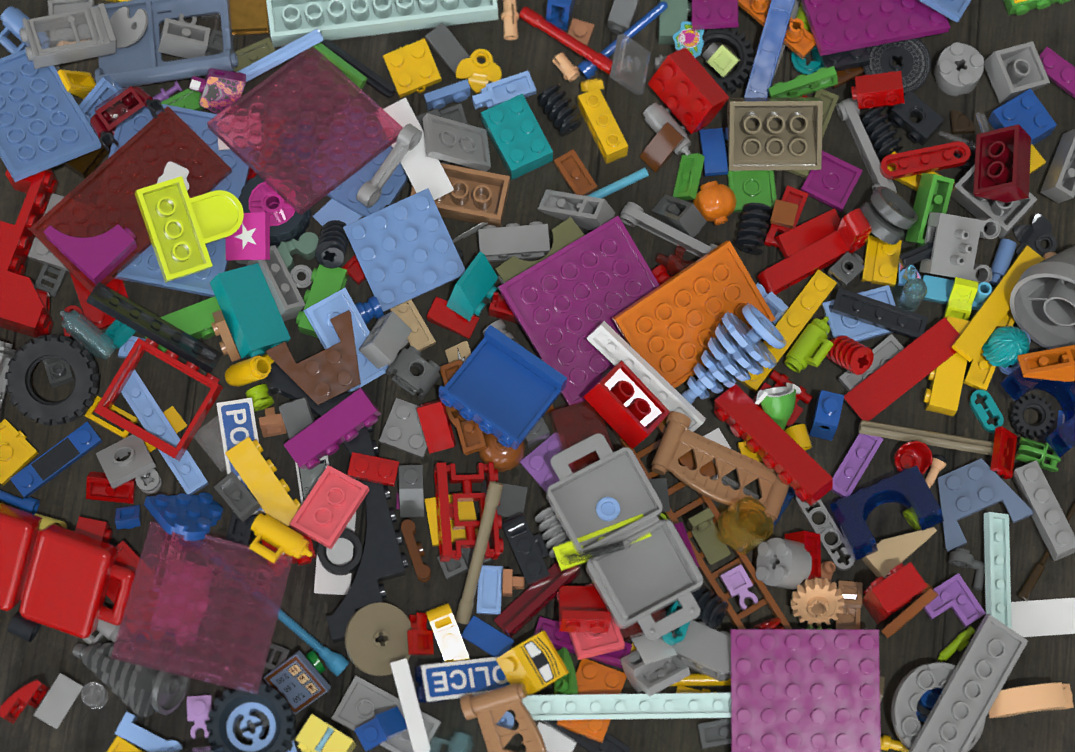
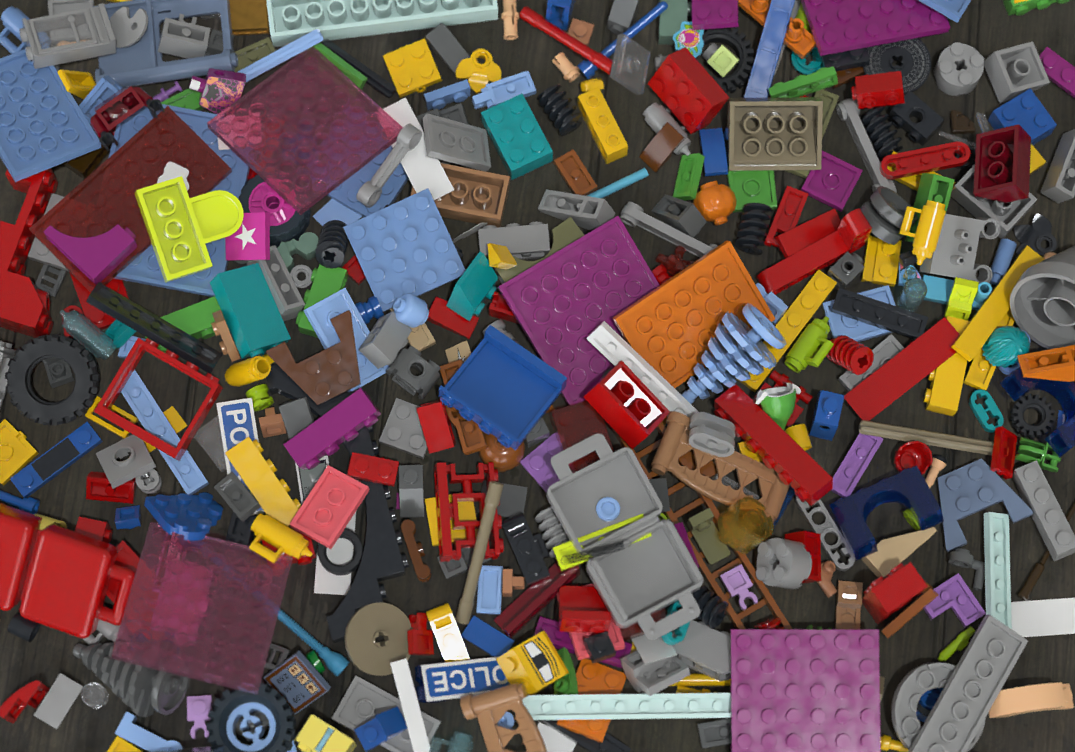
dark orange tile [770,199,798,228] -> none
light nougat gear [791,577,845,627] -> none
none -> light blue head [393,293,429,328]
none -> yellow slope [487,243,517,270]
none -> black plate [583,631,616,664]
none -> light grey brick [689,412,735,457]
none -> yellow piece [899,200,946,265]

